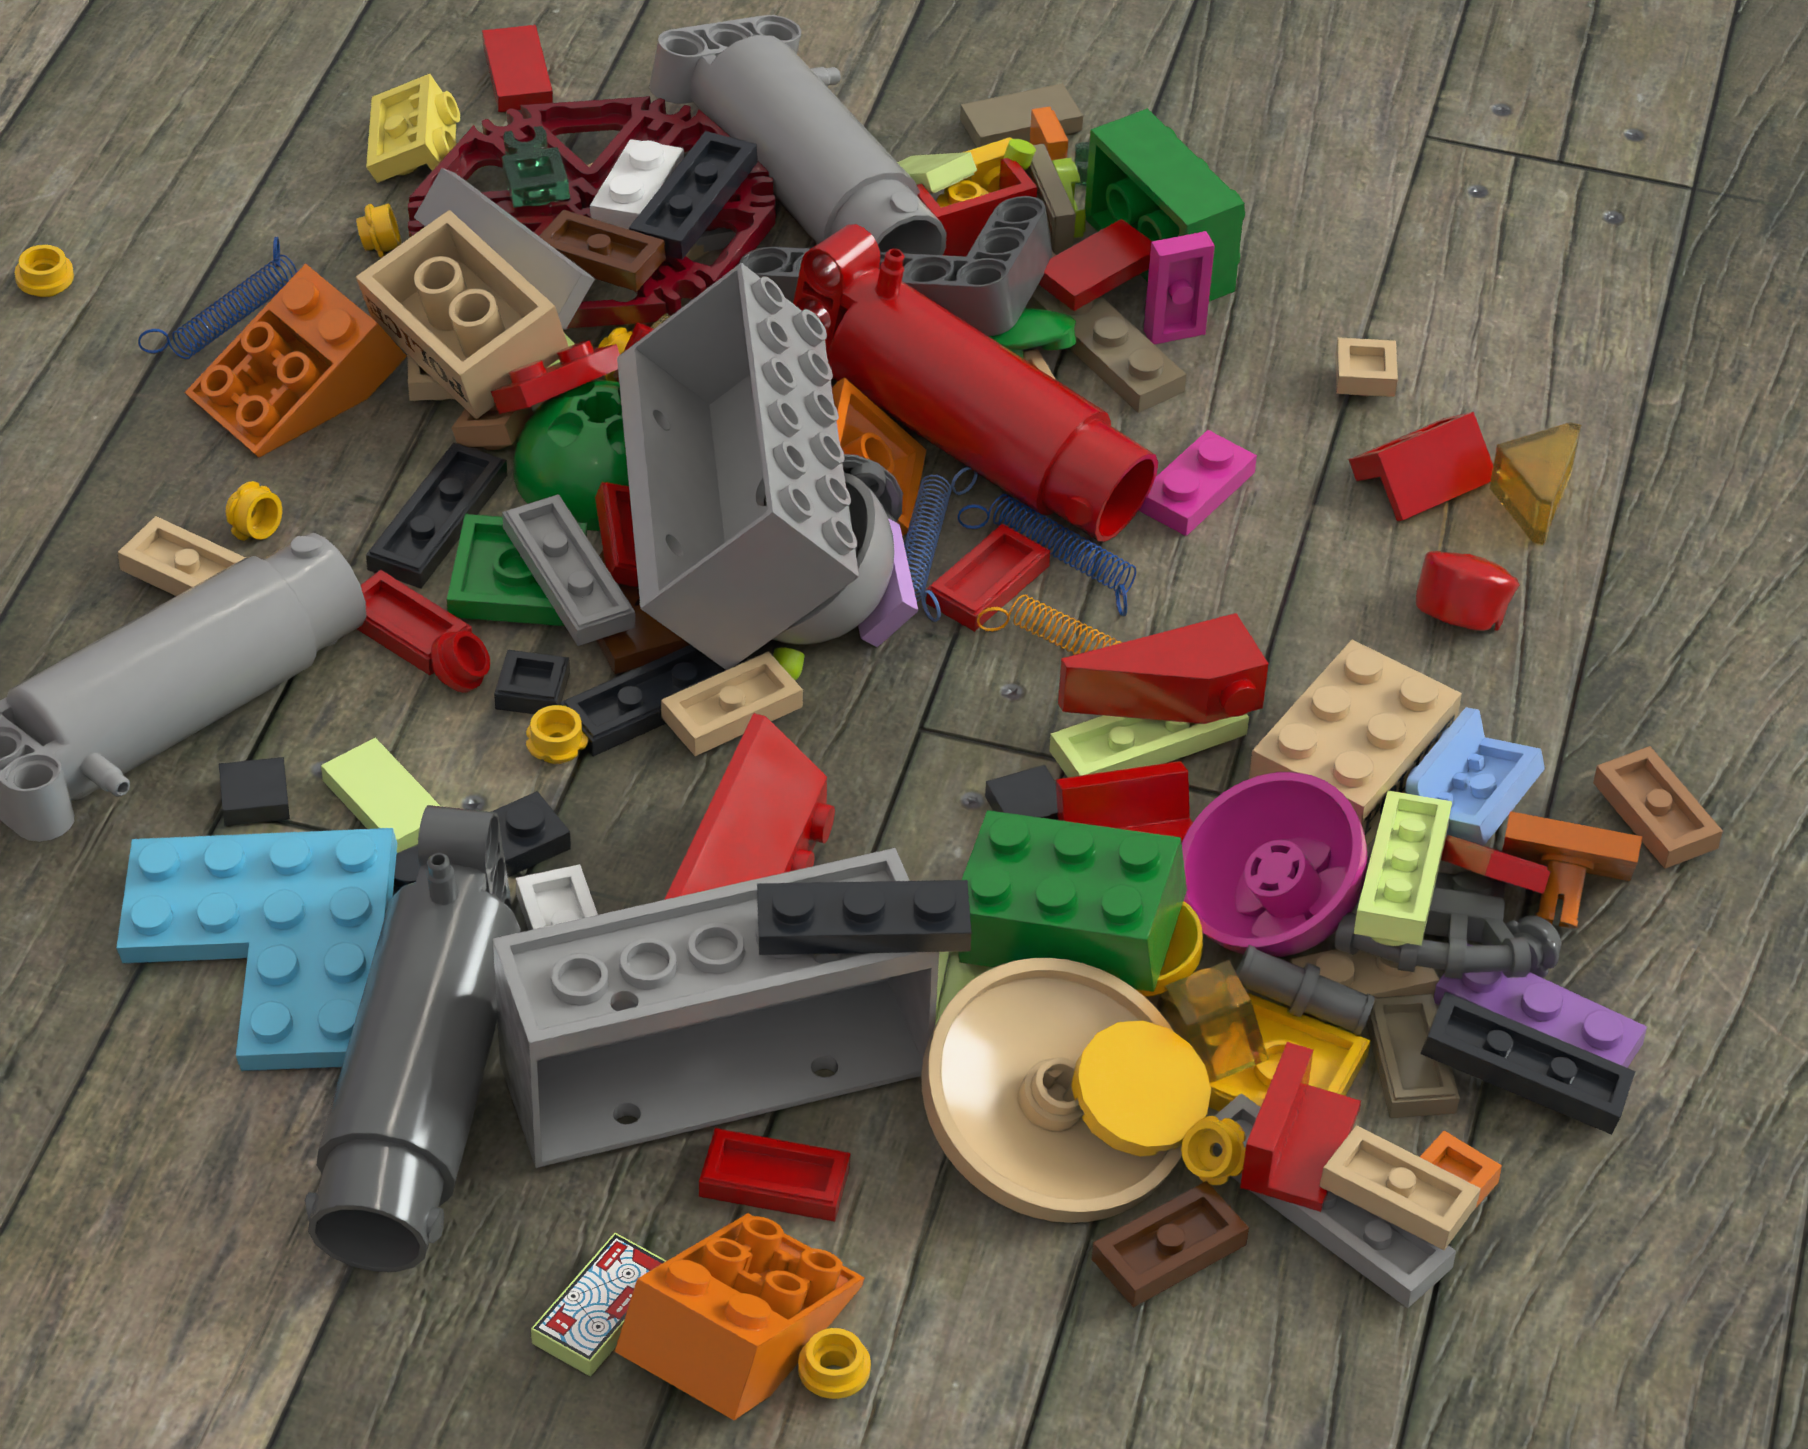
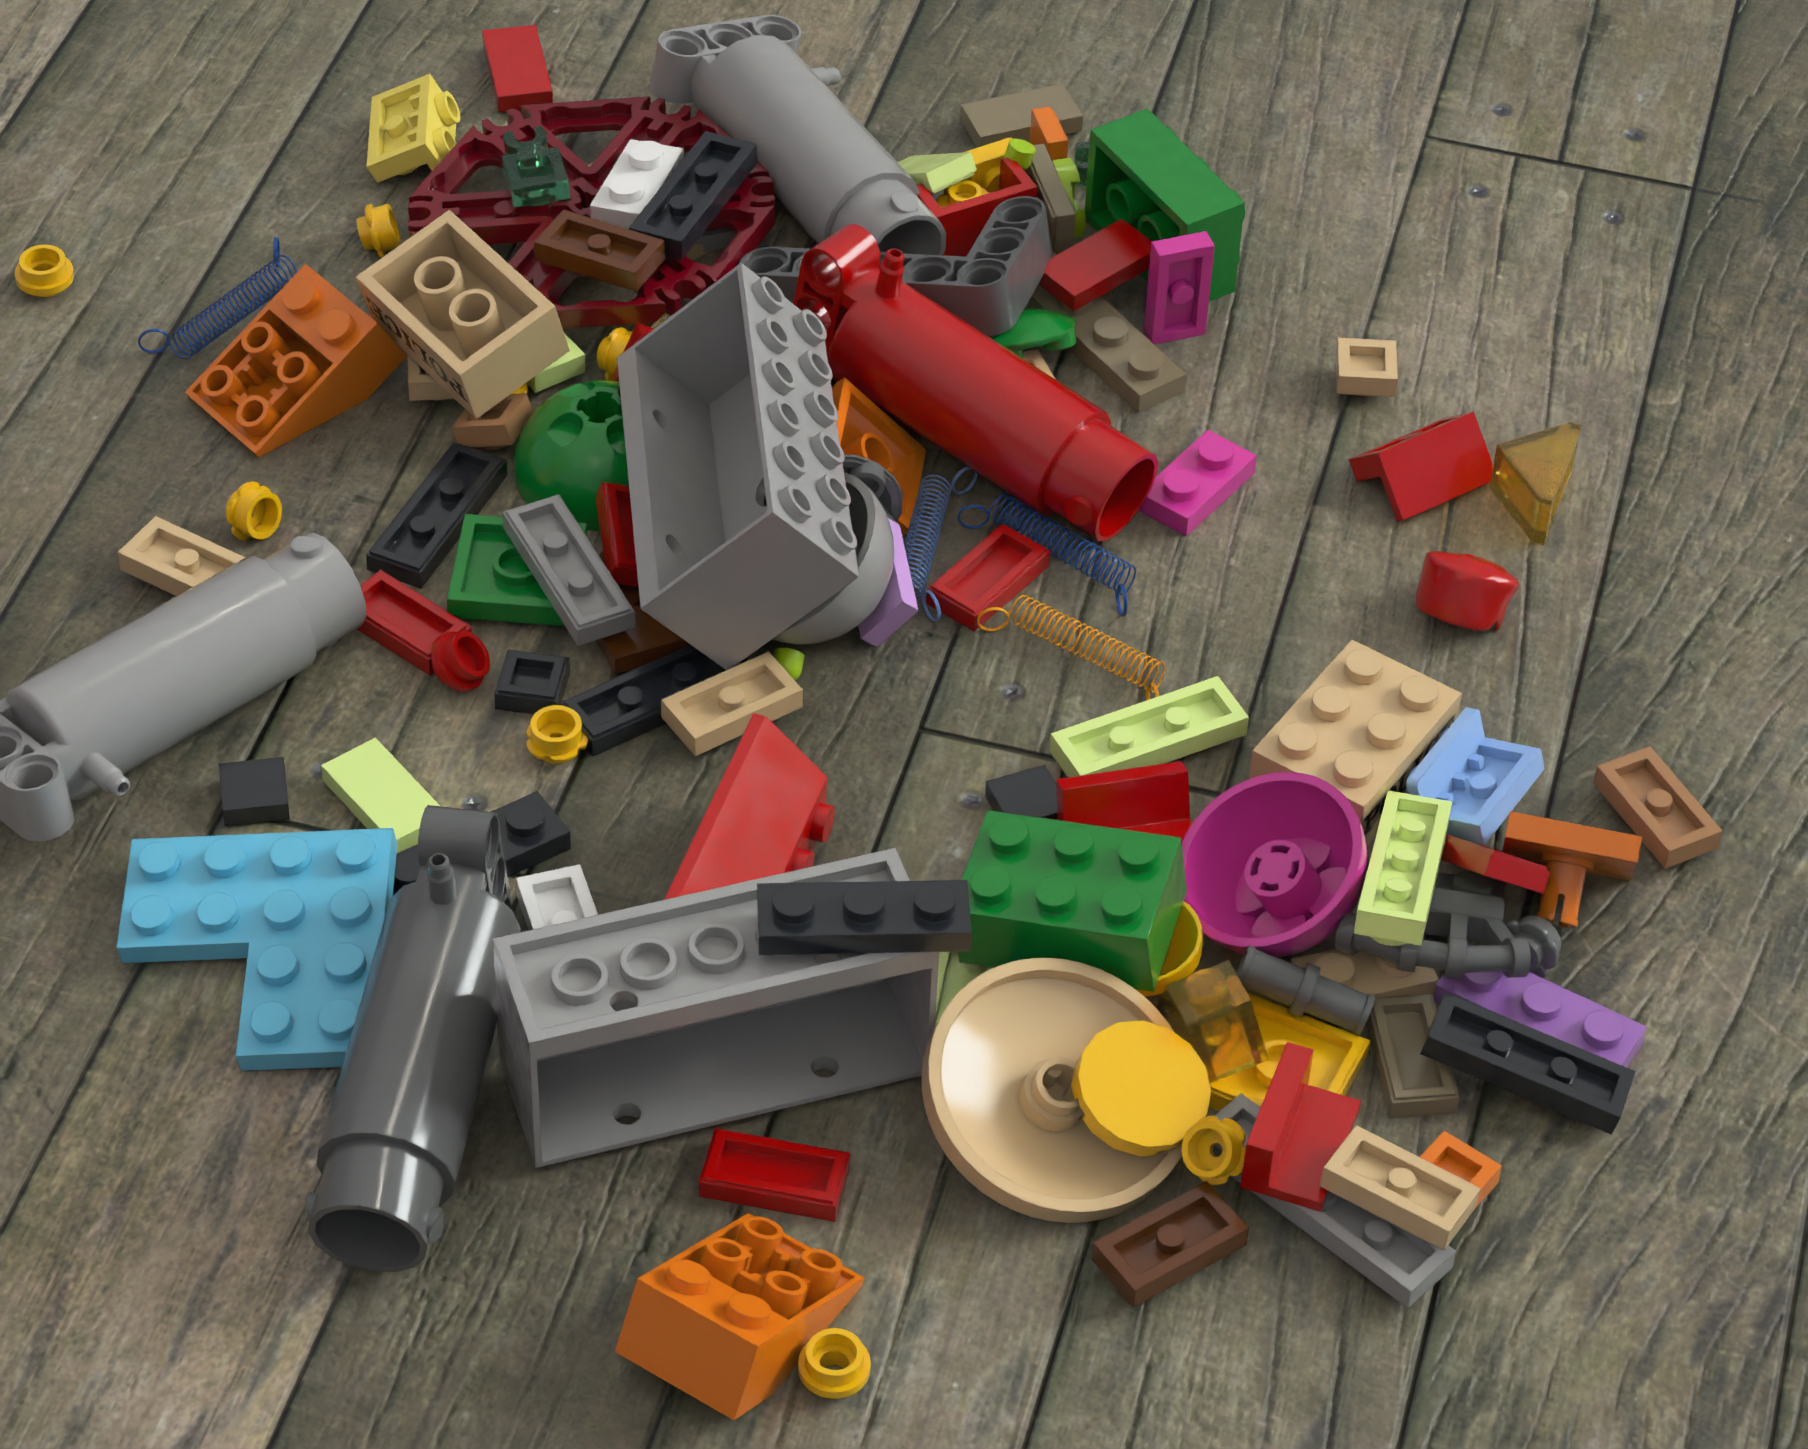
light grey tile [414,168,595,330] -> none
red plate [491,340,620,414] -> none
tile [531,1233,666,1377] -> none
red slope [1058,613,1269,724] -> none

